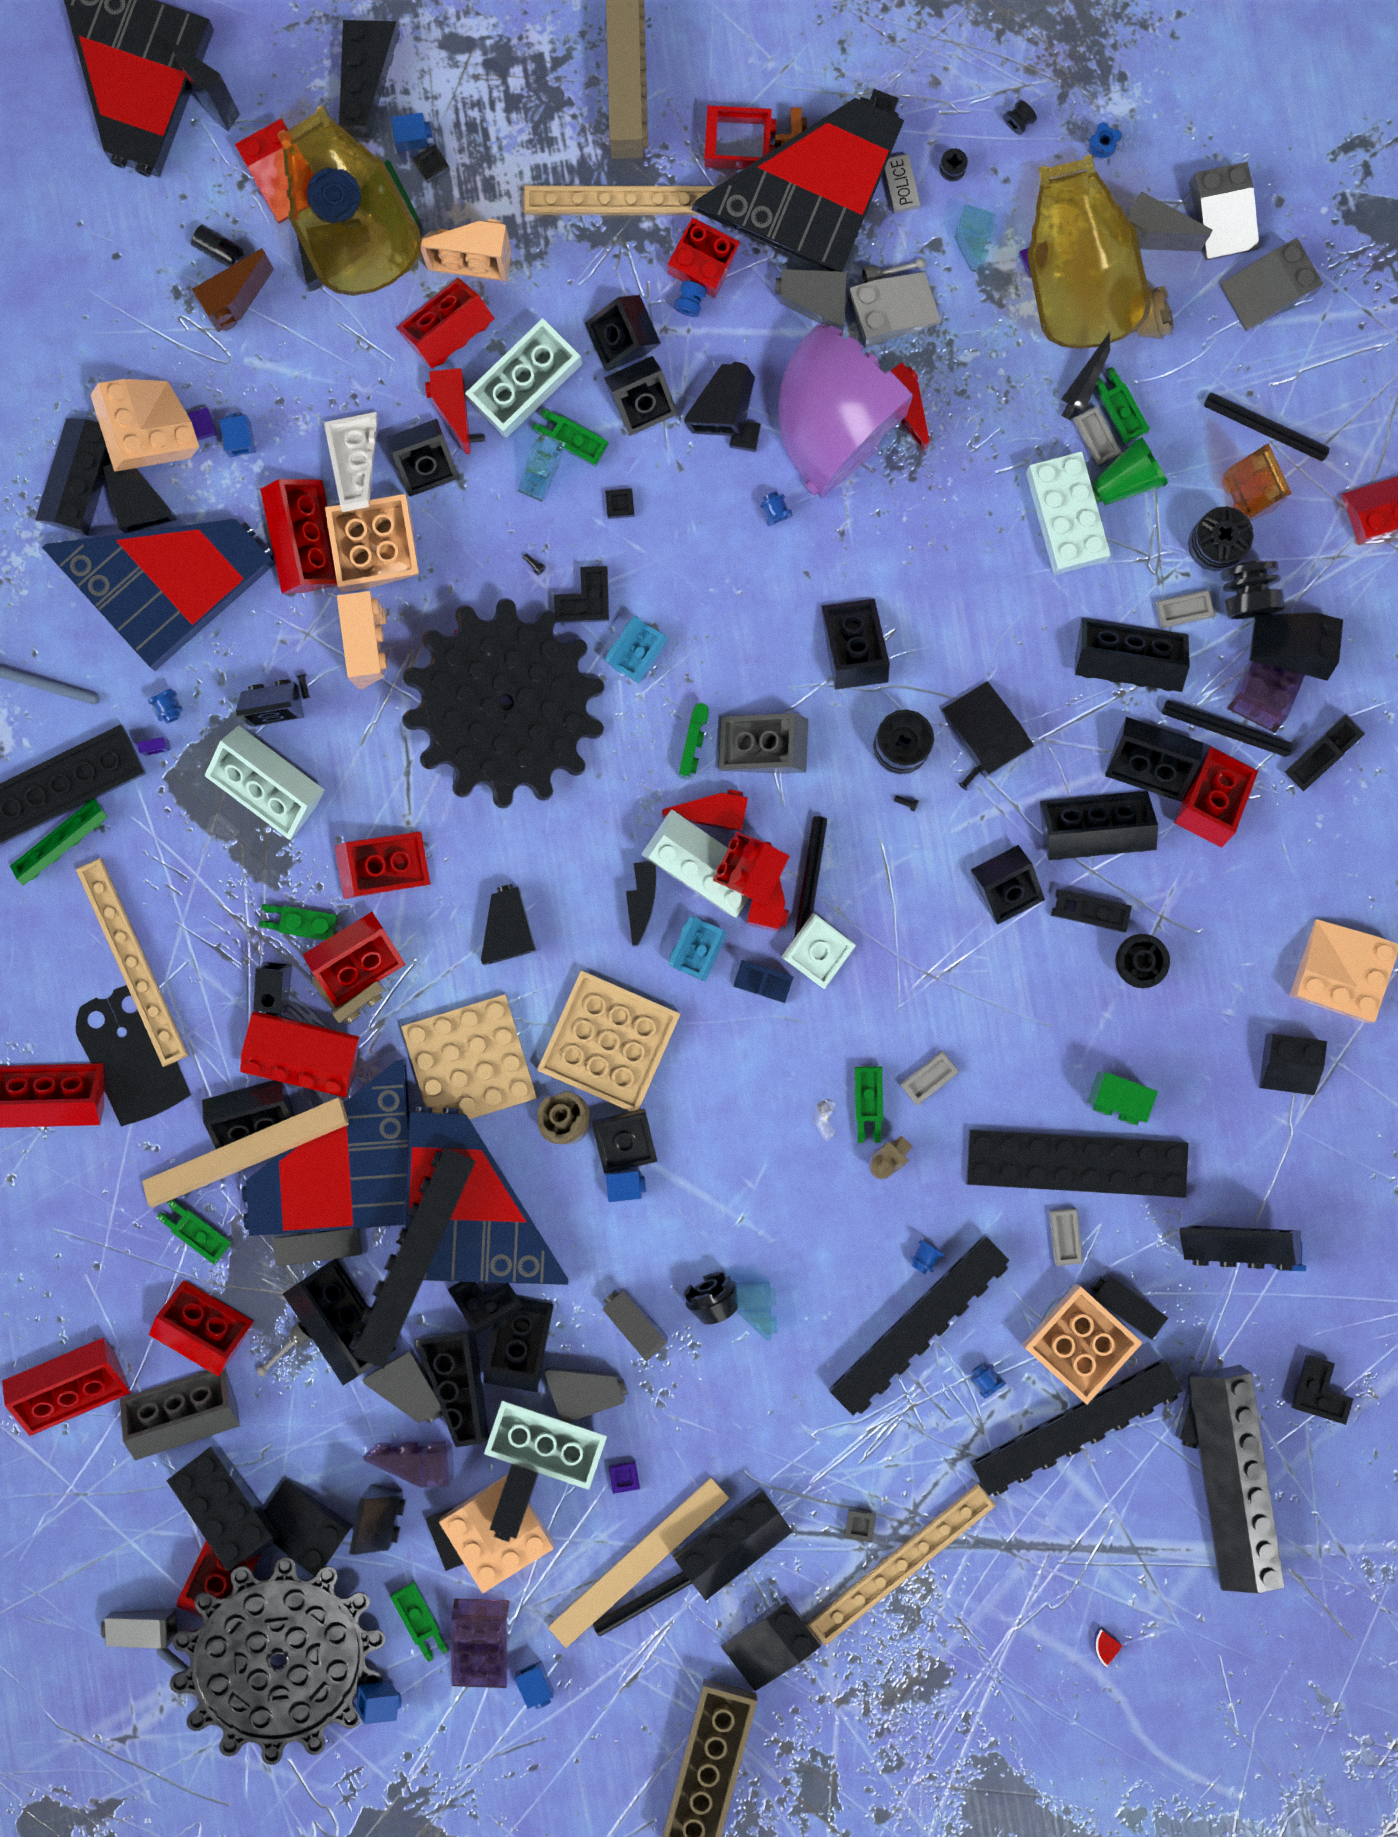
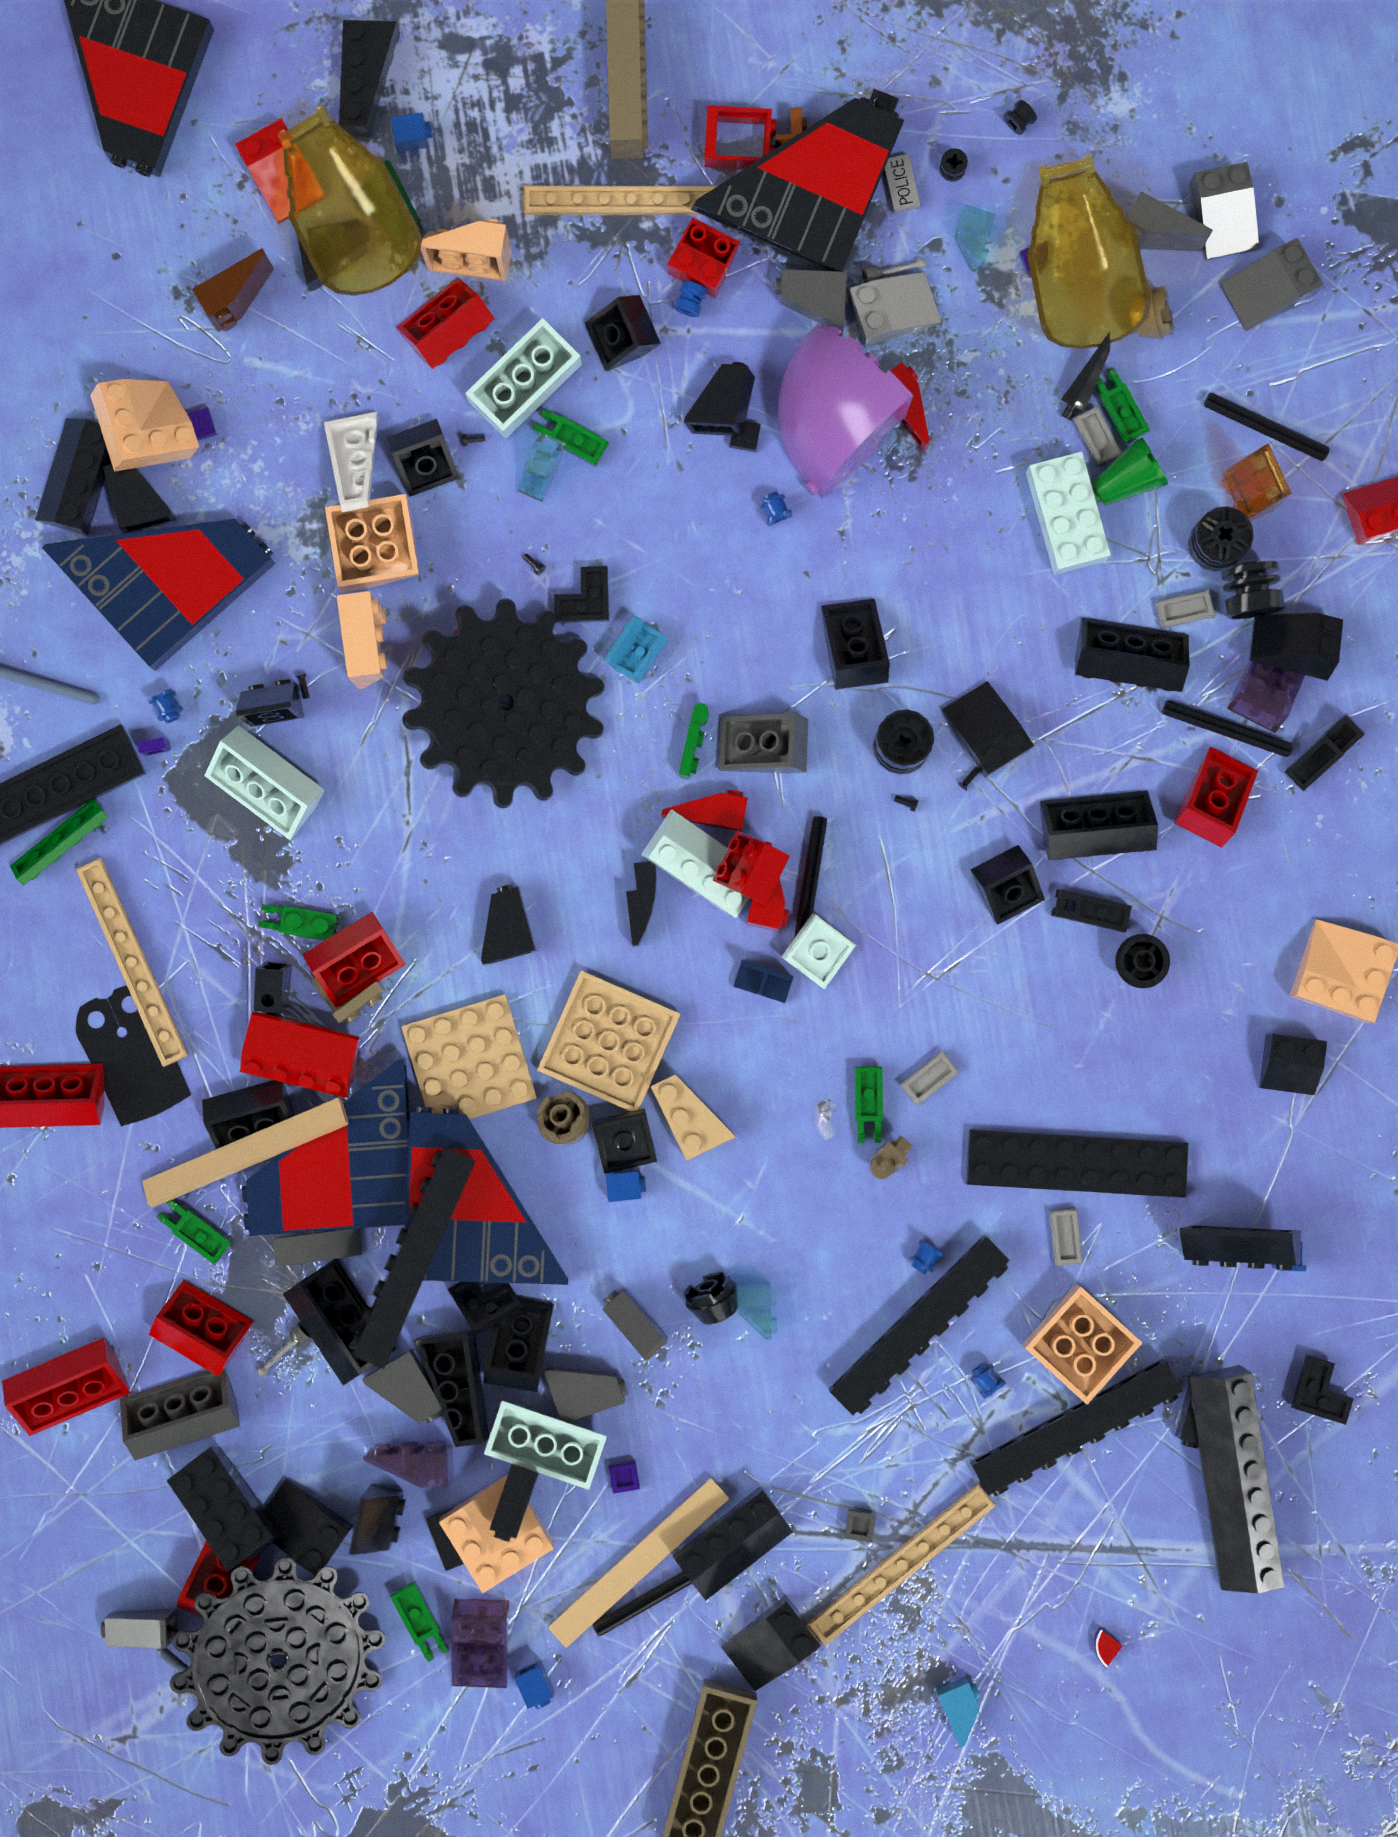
black slope [172,44,240,131] -> none
black hinge [191,224,244,267] -> none
blue brick [219,413,256,457] -> none
red slope [260,479,338,594] -> none
dark blue tile [306,168,361,224] -> none
red slope [334,831,431,899] -> none
blue brick [356,1681,401,1724] -> none
black tile [413,144,450,183] -> none
red slope [425,368,471,454] -> none
black slope [604,356,678,436] -> none
black tile [605,488,635,519] -> none
dark azure bracket [669,916,728,982] -> none
green brick [1087,1072,1158,1126] -> none
blue brick [1090,122,1122,158] -> none
black slope [1090,1274,1168,1340] -> none
black slope [1105,717,1204,802] -> none
none -> tan wedge [651,1074,736,1161]
none -> dark azure slope [936,1676,981,1748]

